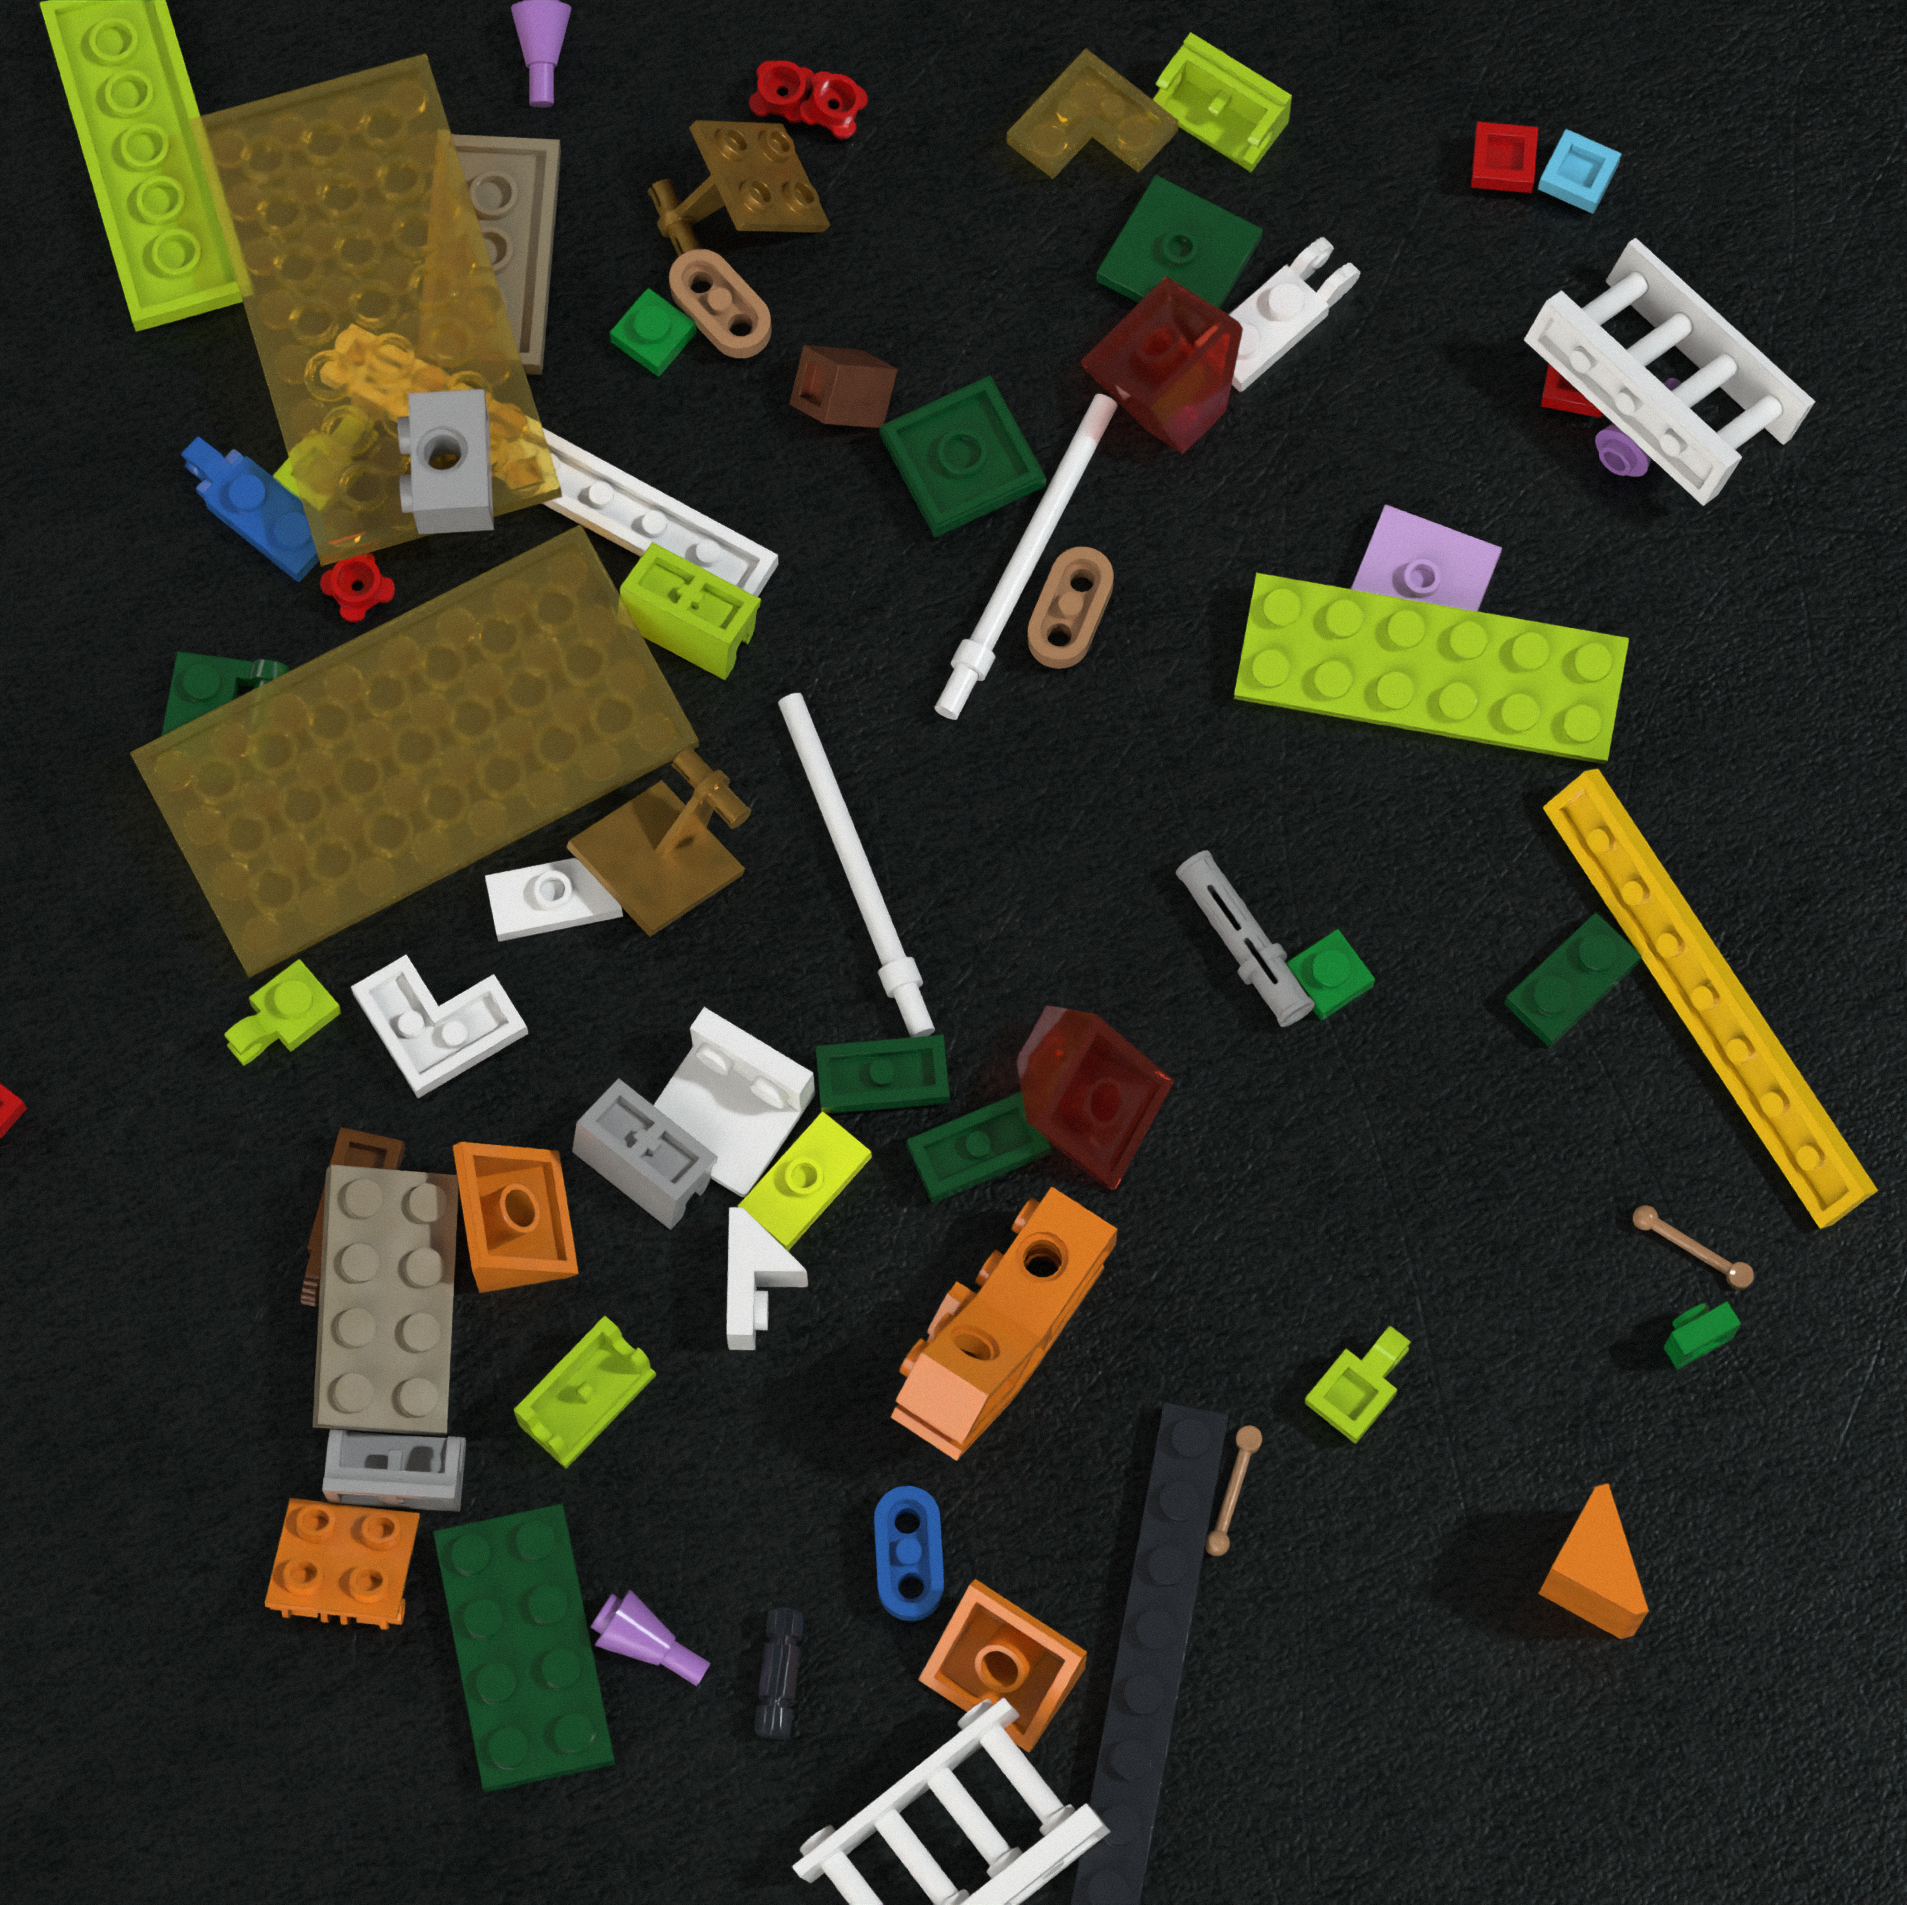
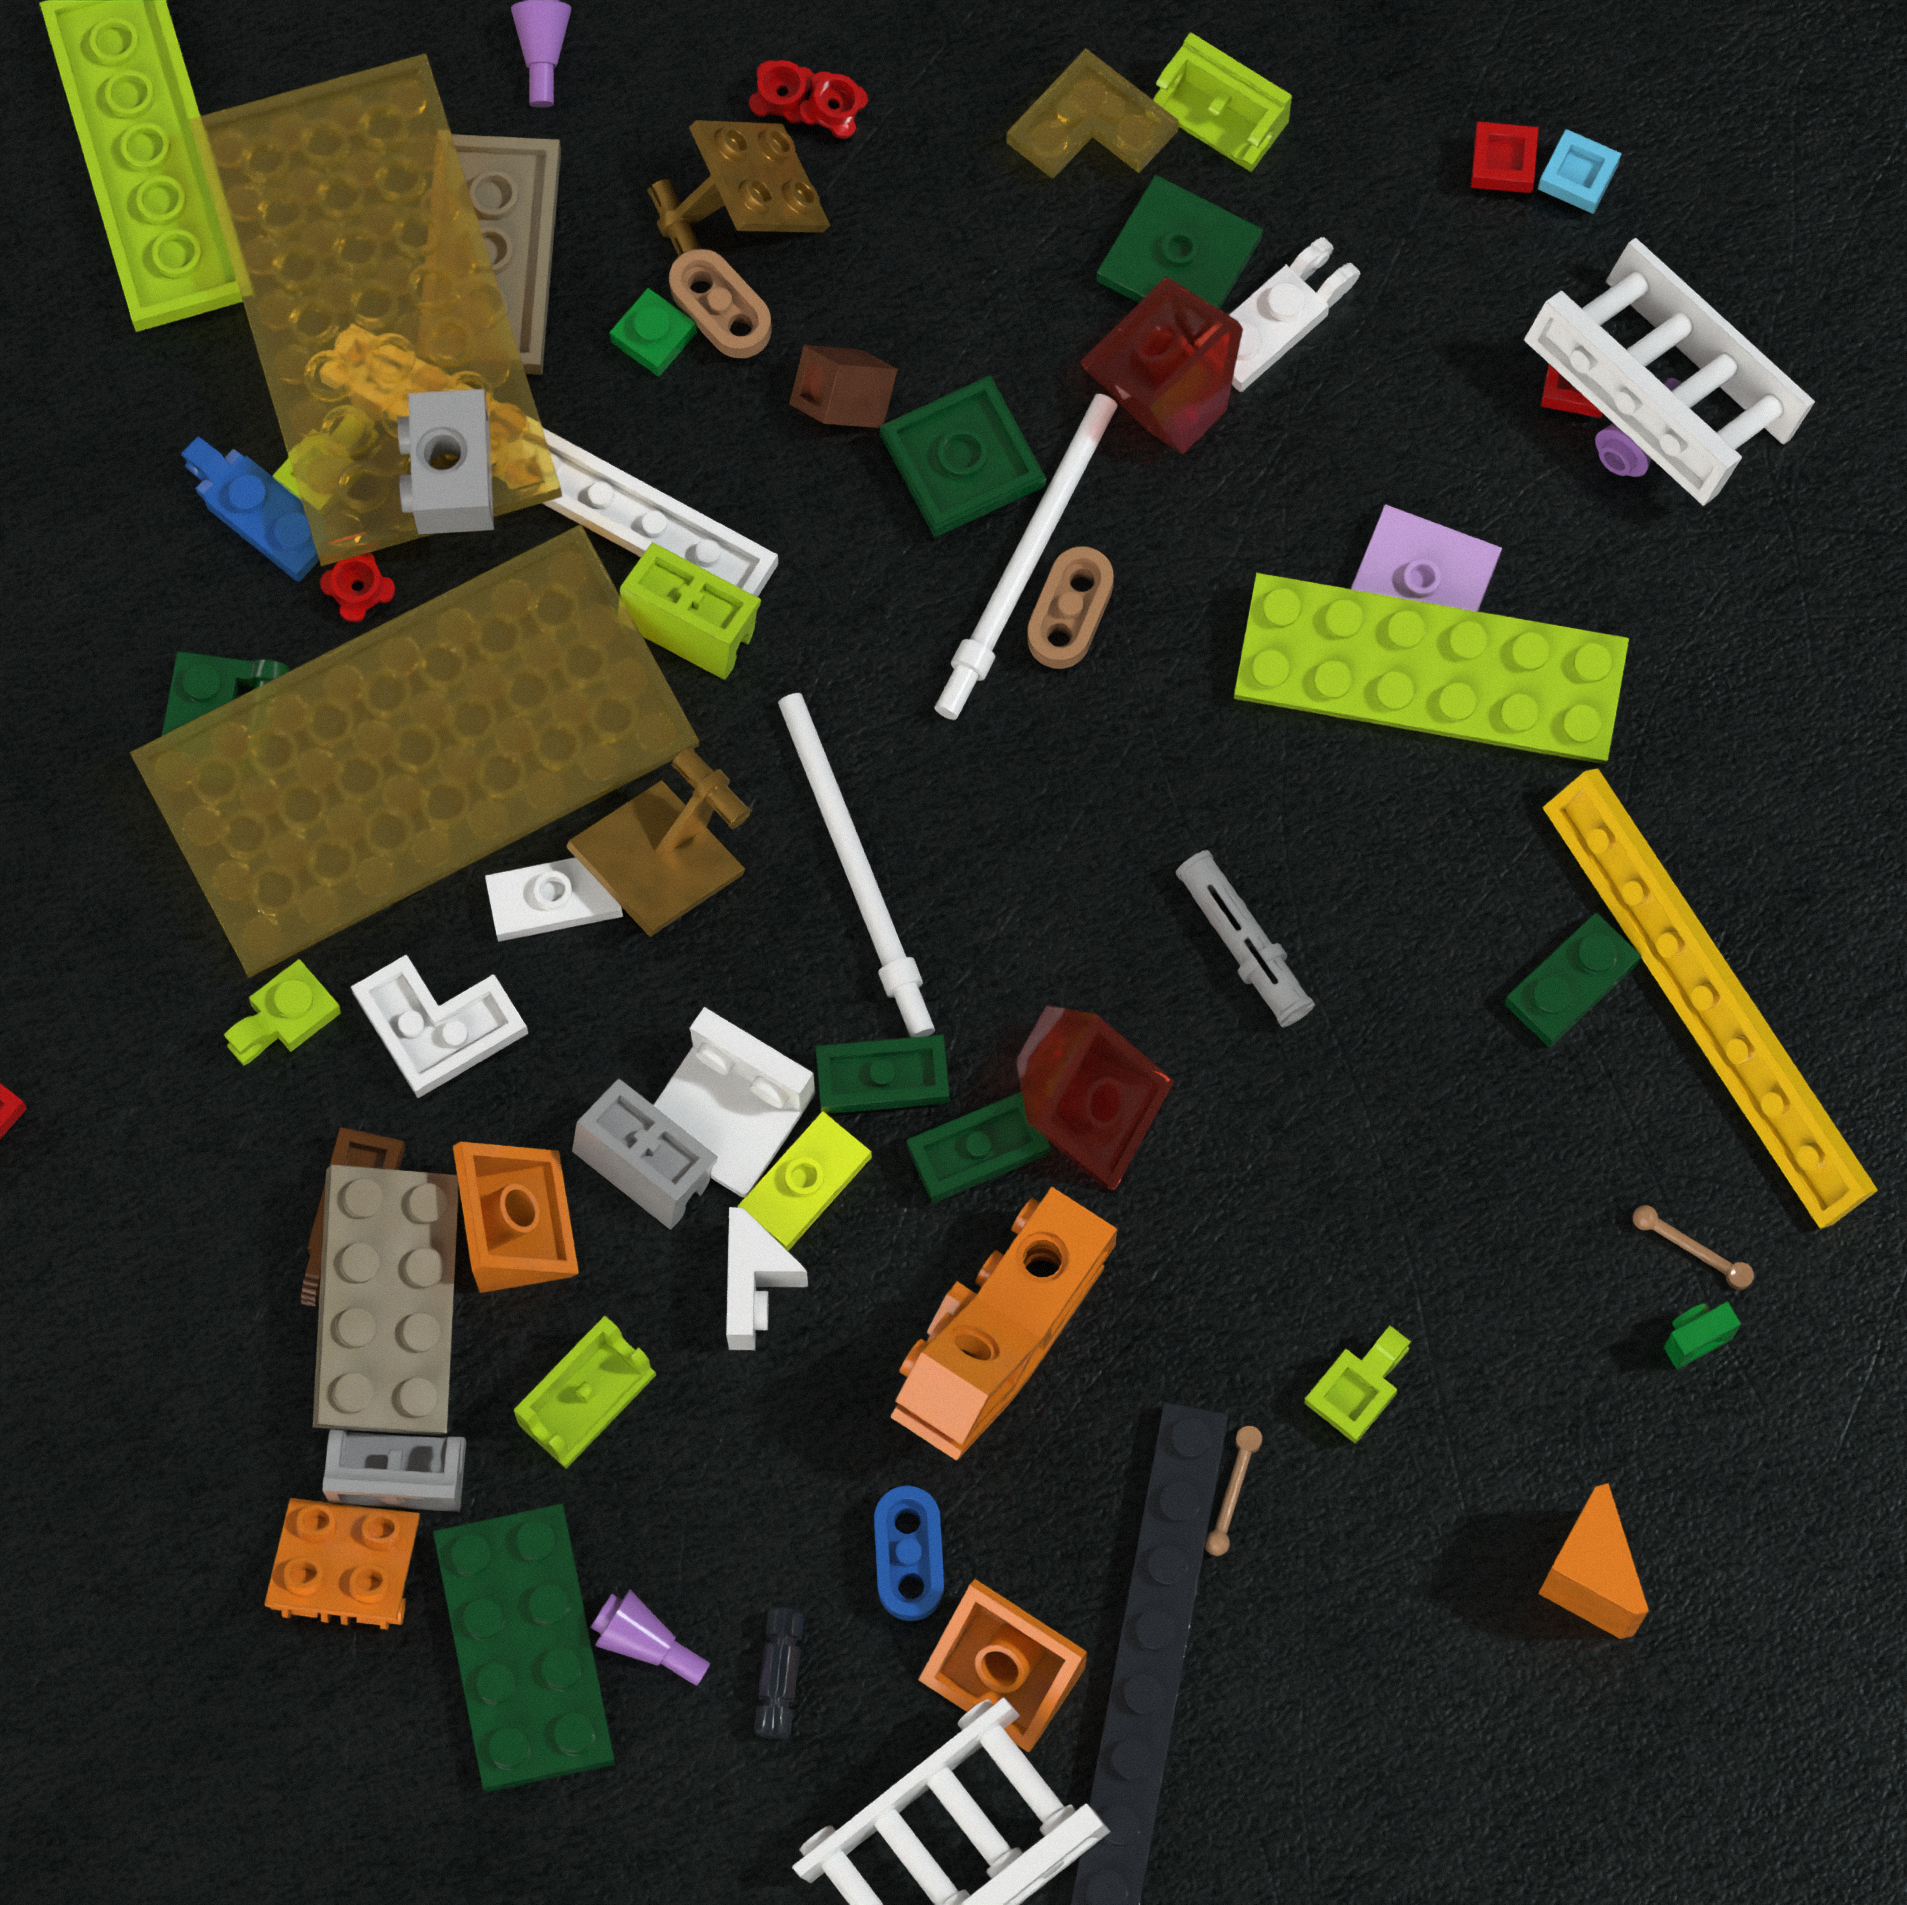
green plate [1286,929,1375,1021] -> none

